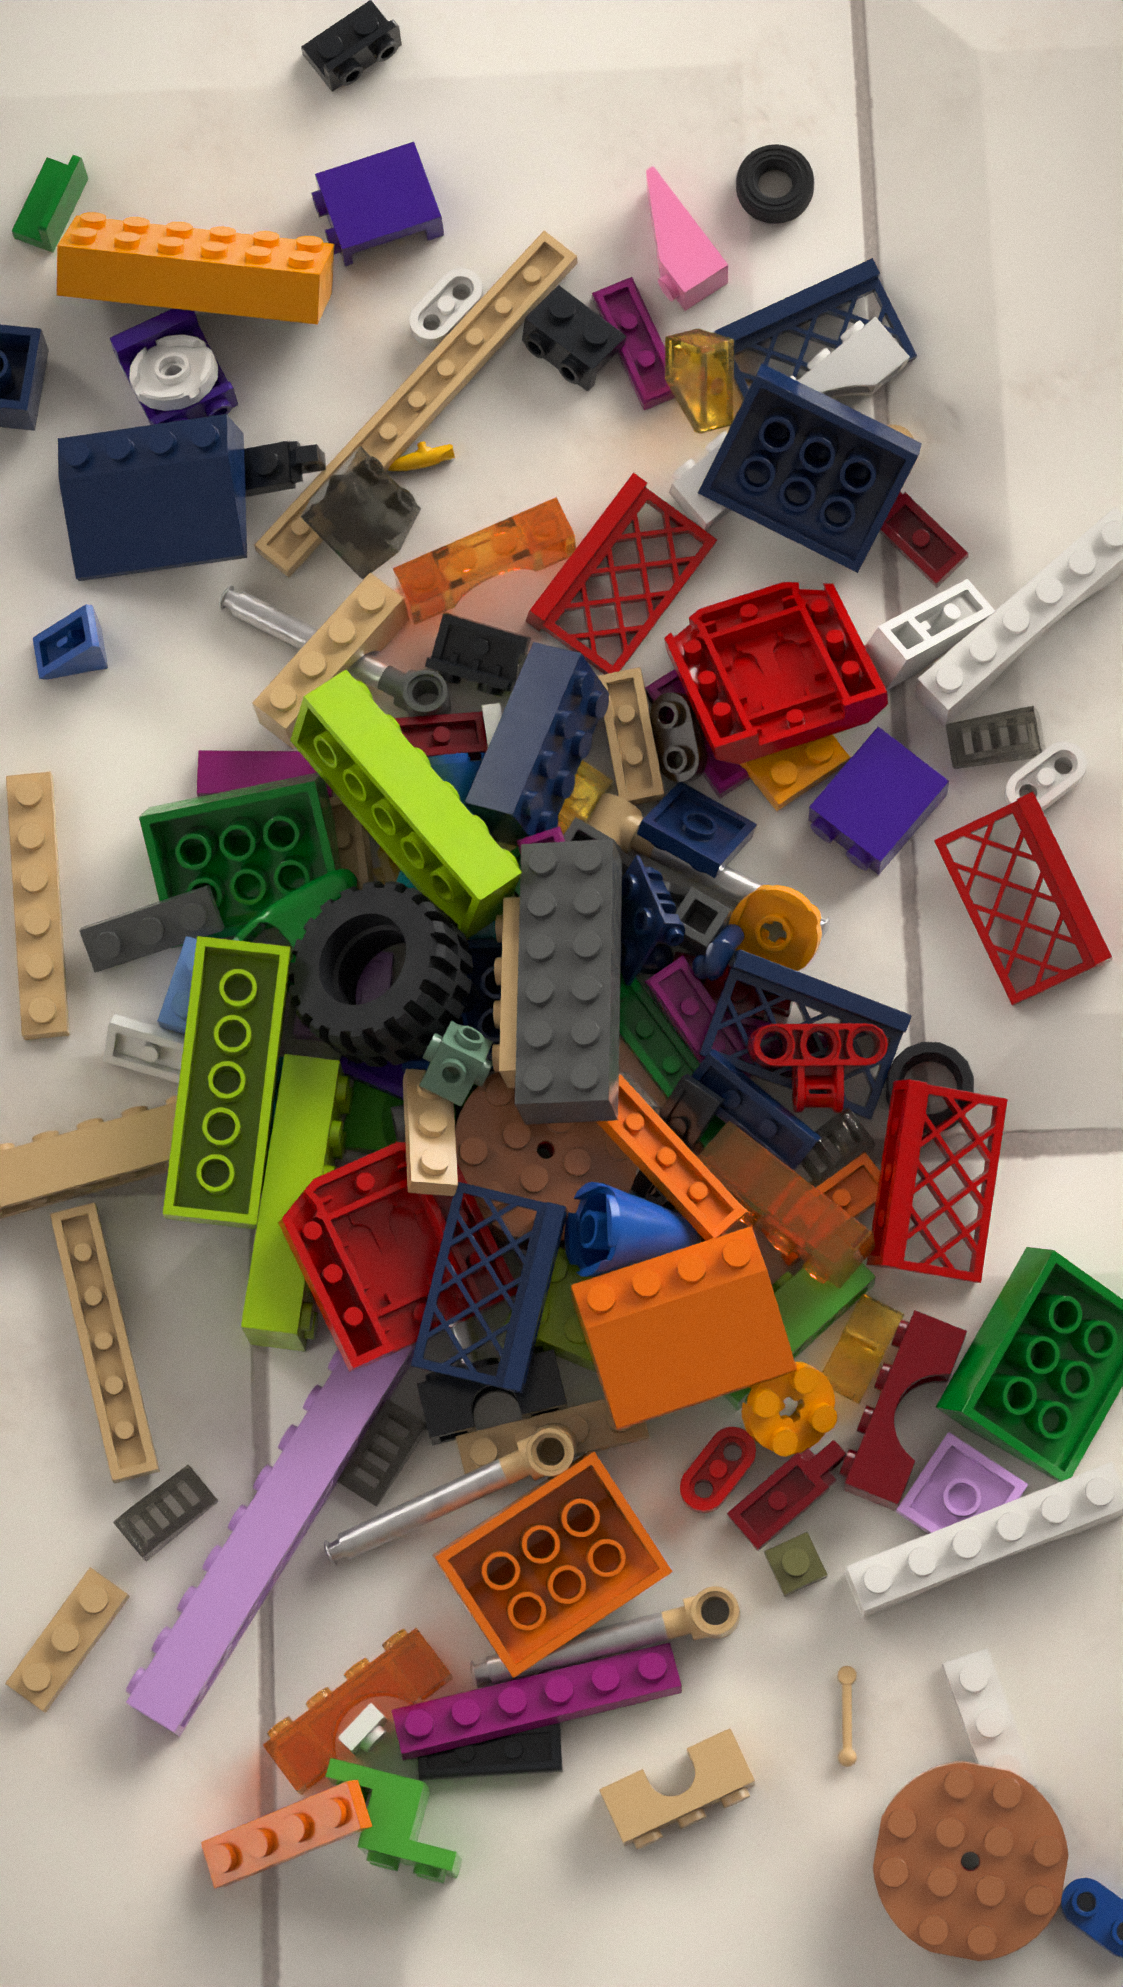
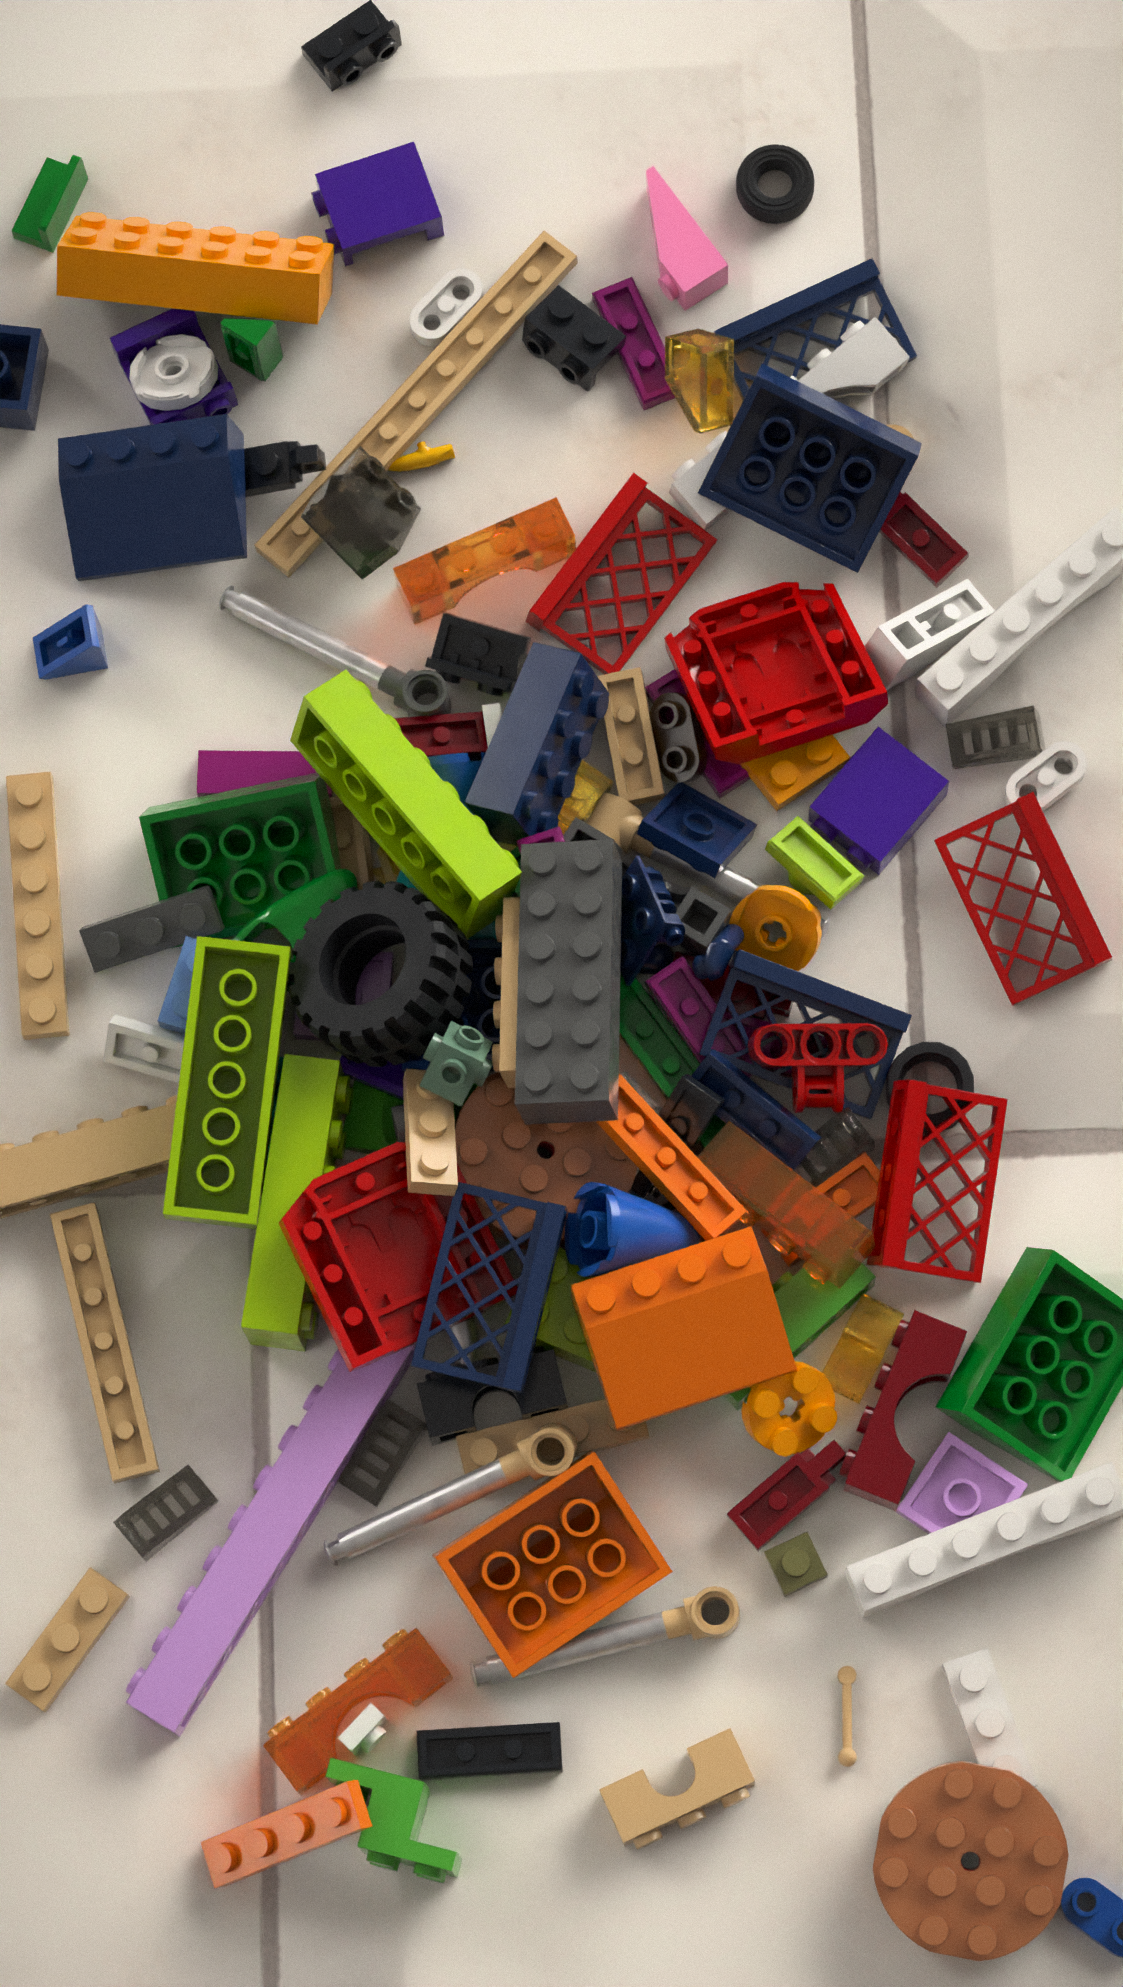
tan arch [252,573,410,749] -> none
magenta plate [391,1642,682,1761] -> none
red plate [680,1427,756,1514] -> none
none -> green slope [220,318,283,381]
none -> lime tile [765,816,864,910]

